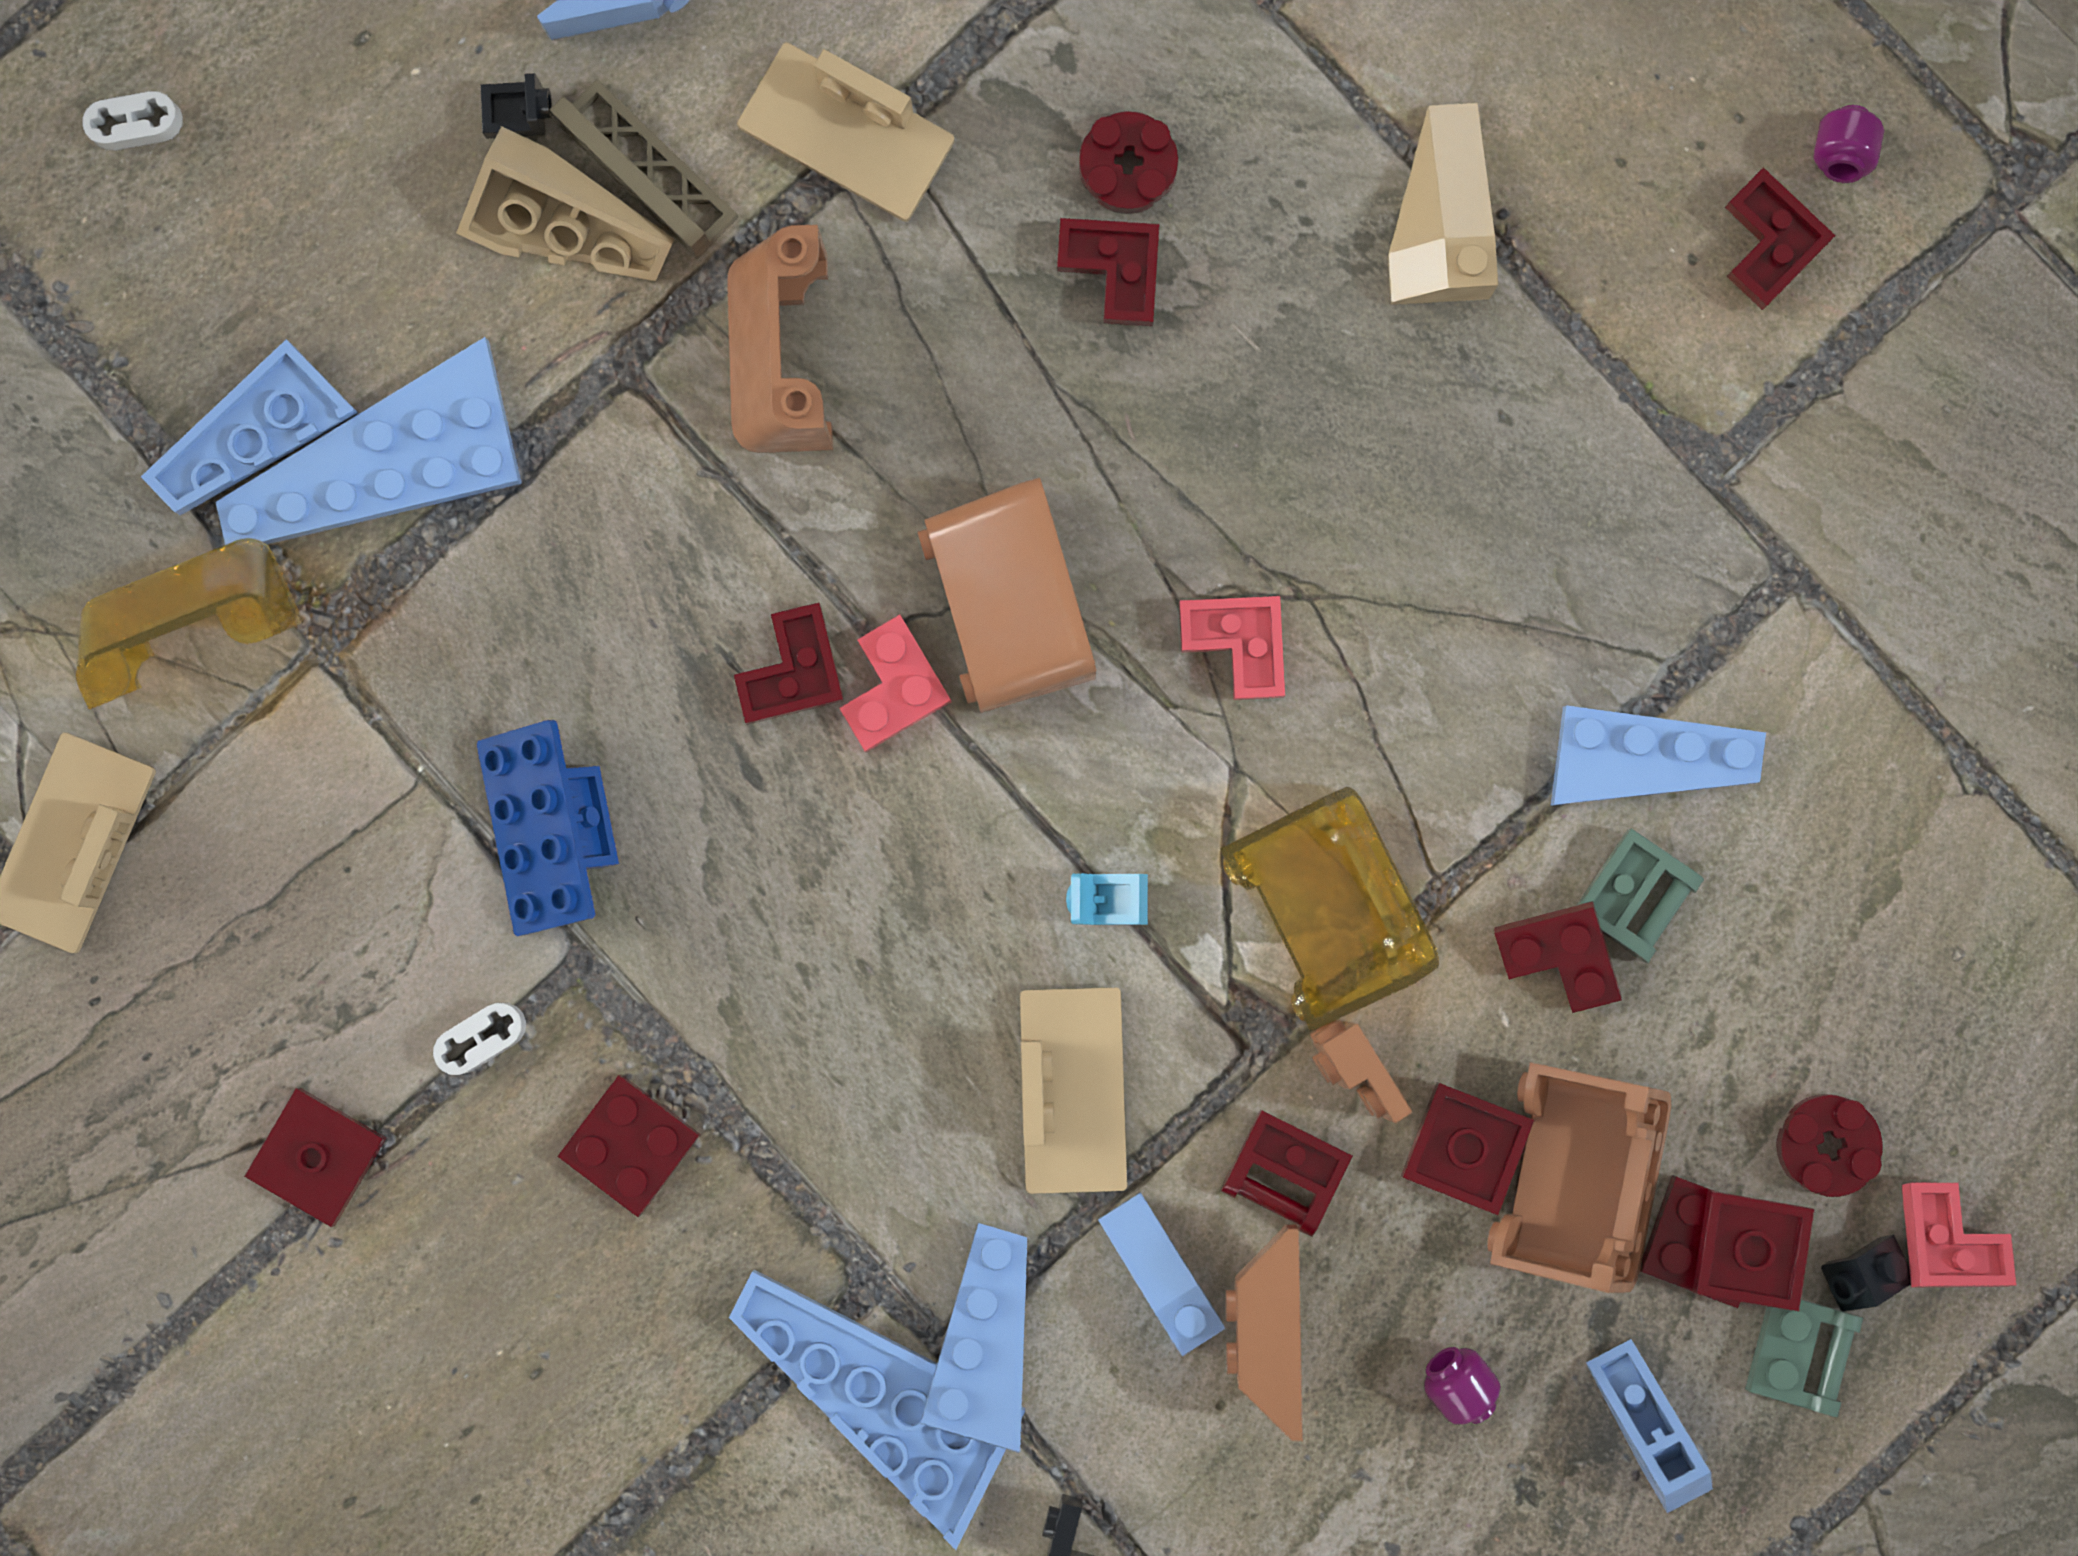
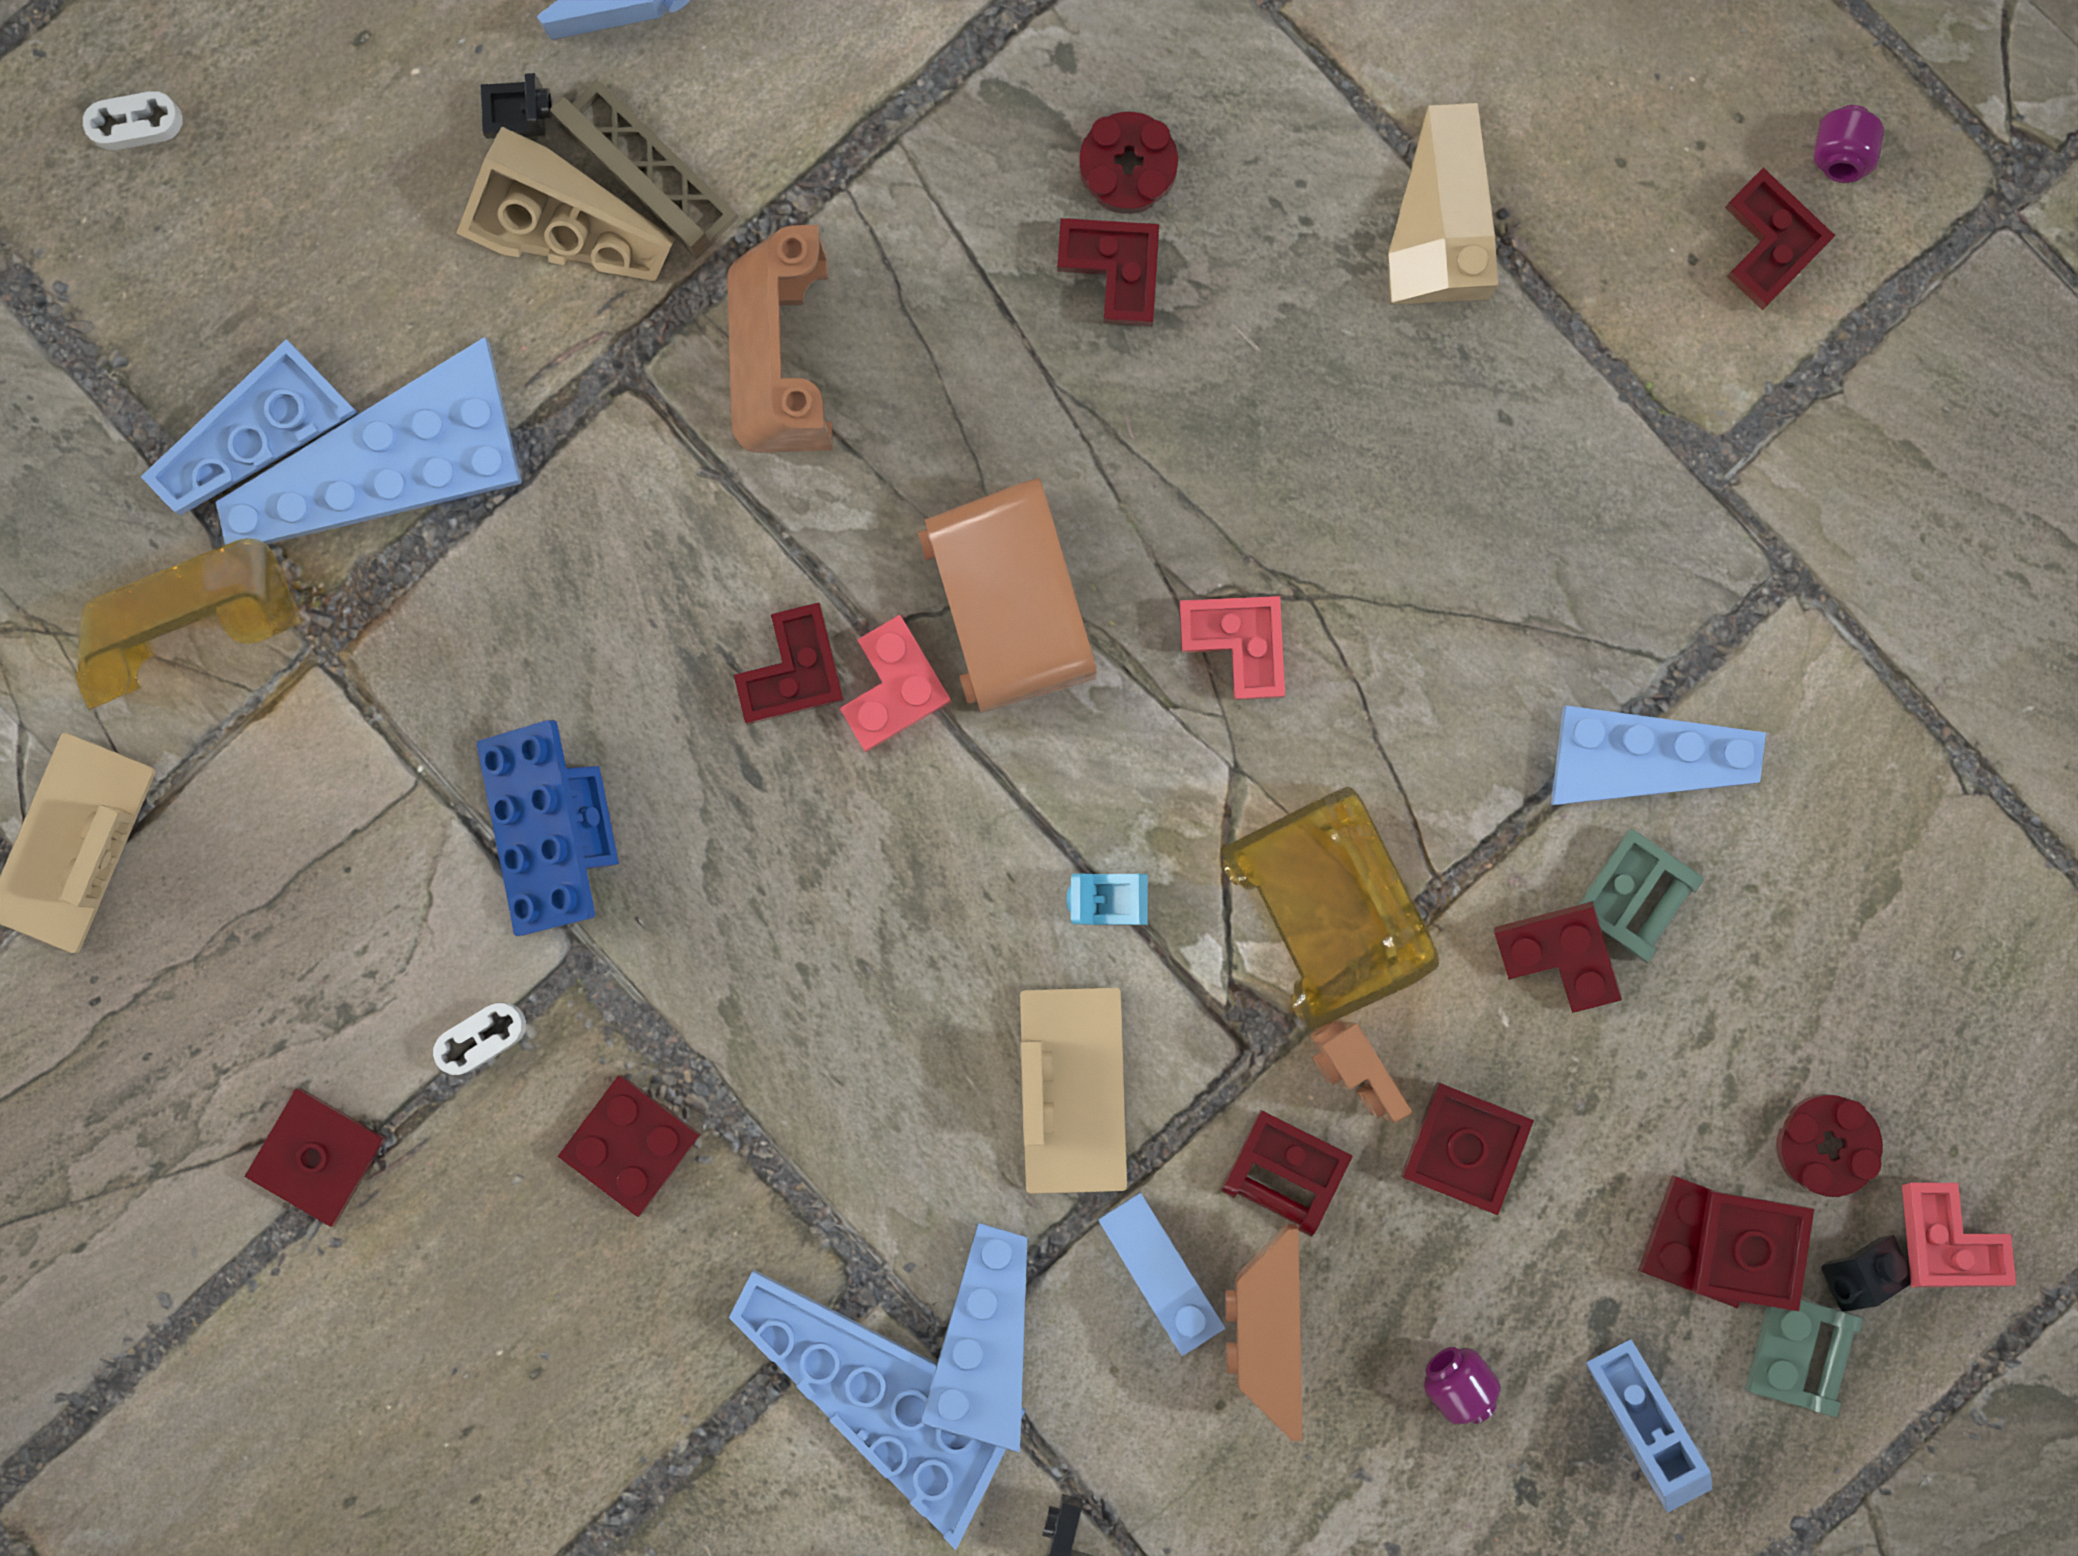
tan bracket [737,42,955,222] -> none
nougat windscreen [1487,1062,1671,1293] -> none

